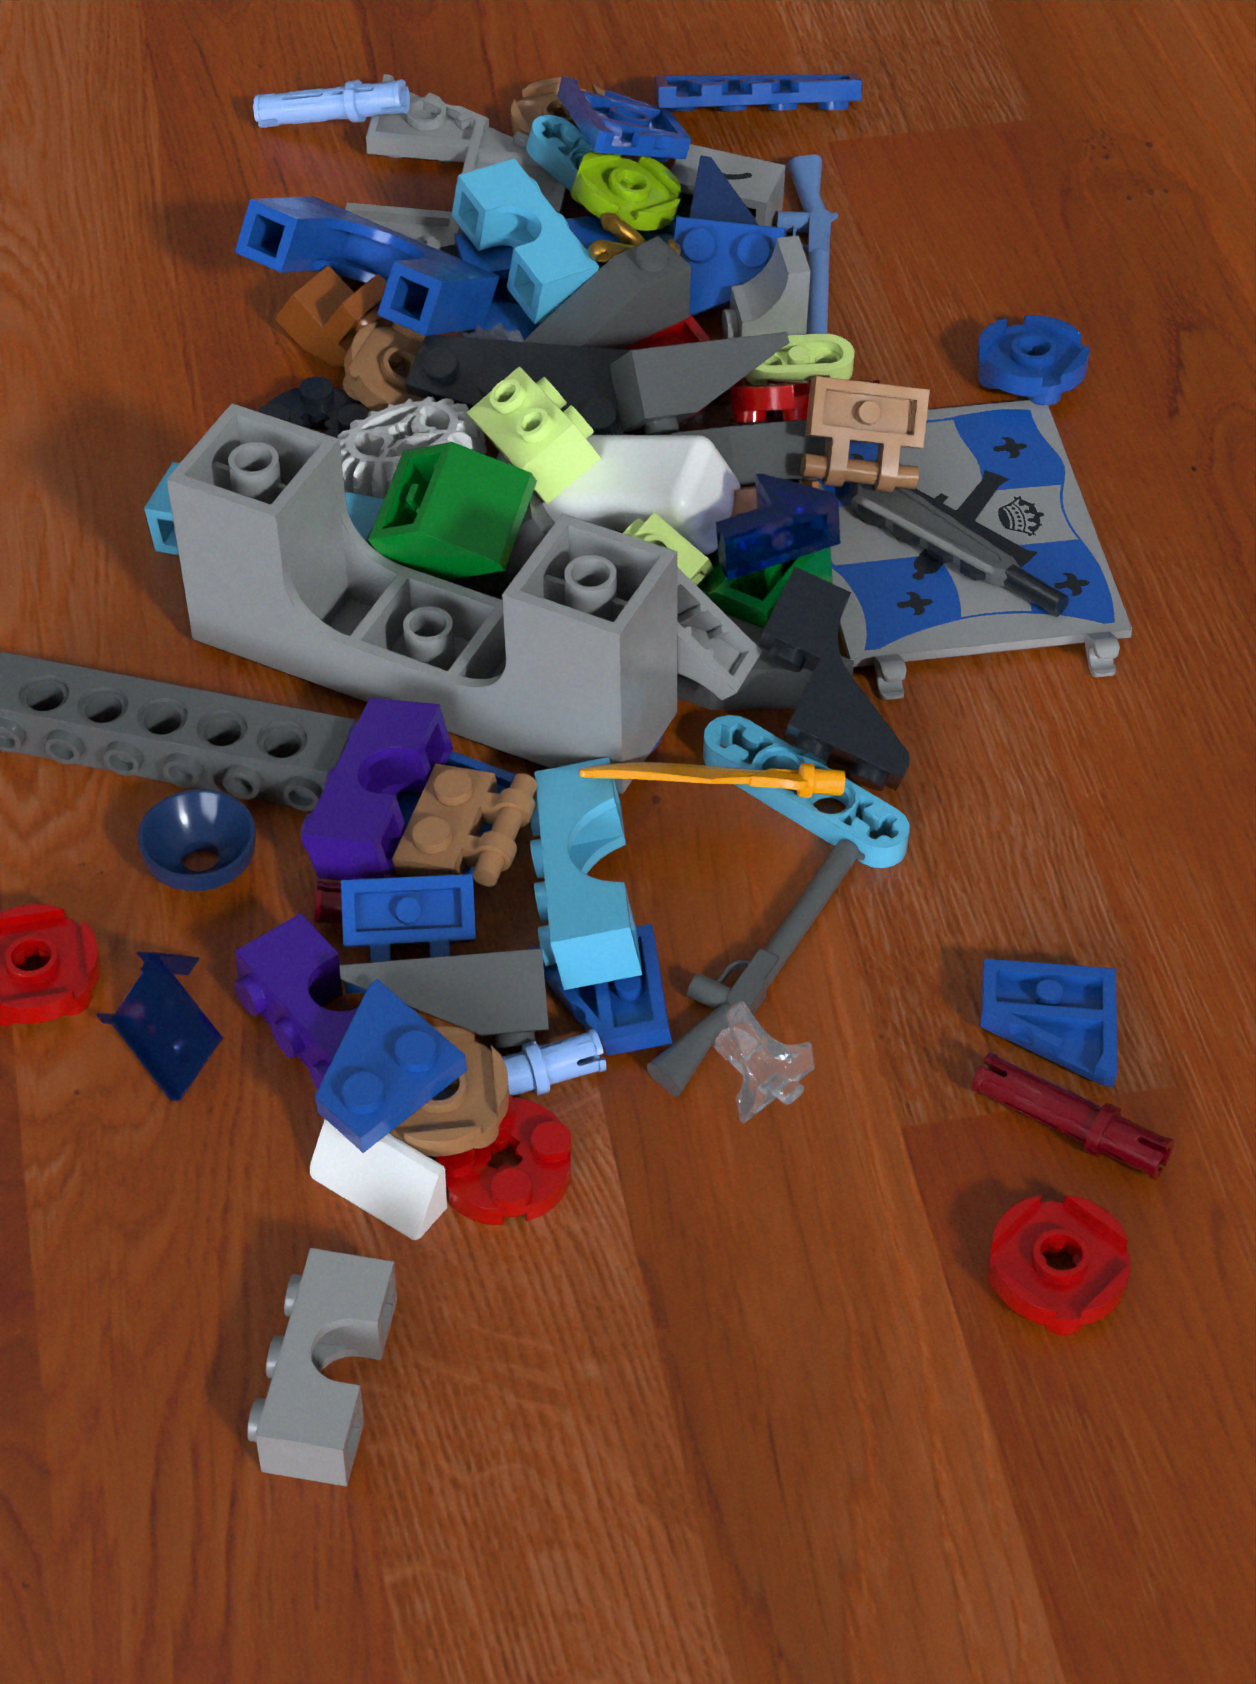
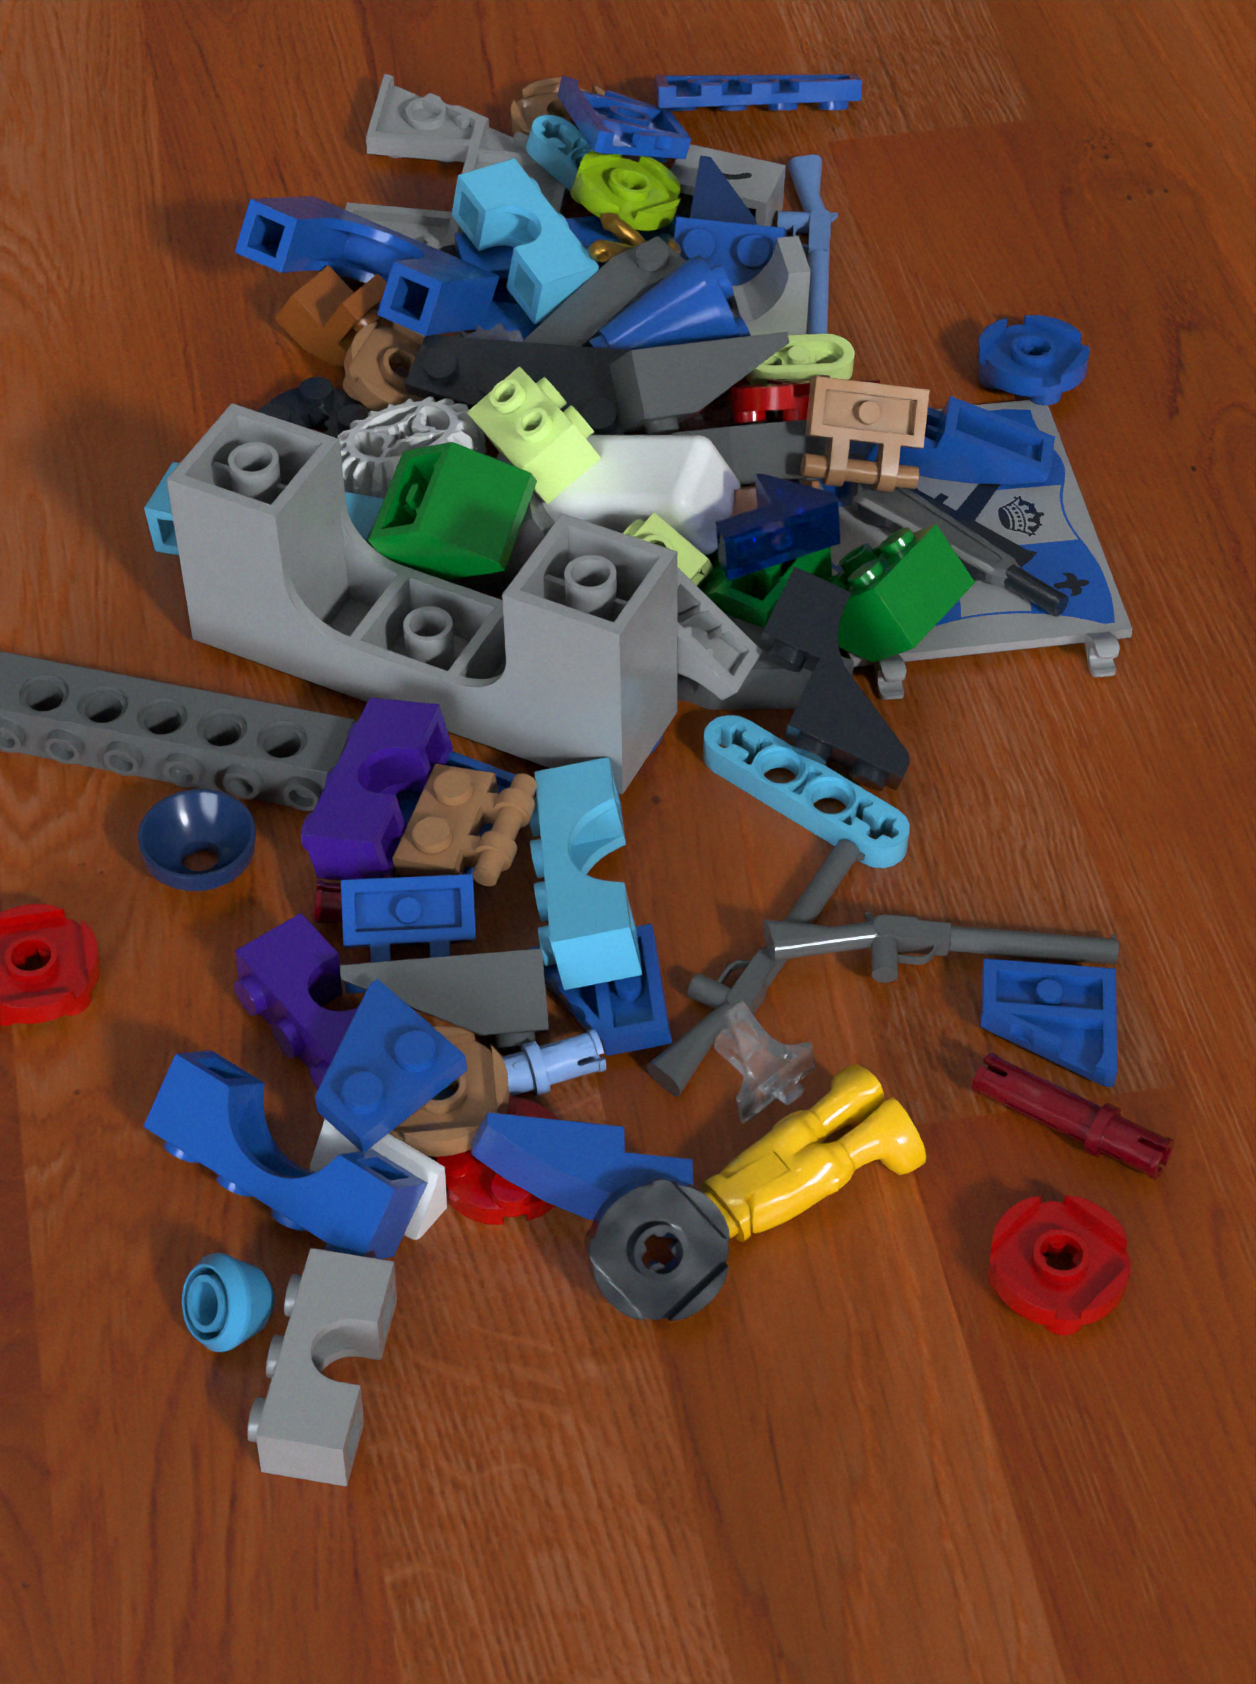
clear blue piece [96,951,223,1101] -> none
light blue pin [253,79,410,128] -> none
light orange sword [579,762,845,798] -> none
none -> blue arch [143,1050,428,1259]
none -> dark azure cone [182,1253,275,1352]
none -> blue slope [471,1112,693,1238]
none -> black plate [584,1174,730,1321]
none -> blue cone [588,255,751,350]
none -> yellow piece [702,1064,926,1242]
none -> dark grey piece [763,912,1119,983]
none -> green slope [825,524,975,663]
none -> blue slope [865,396,1055,484]

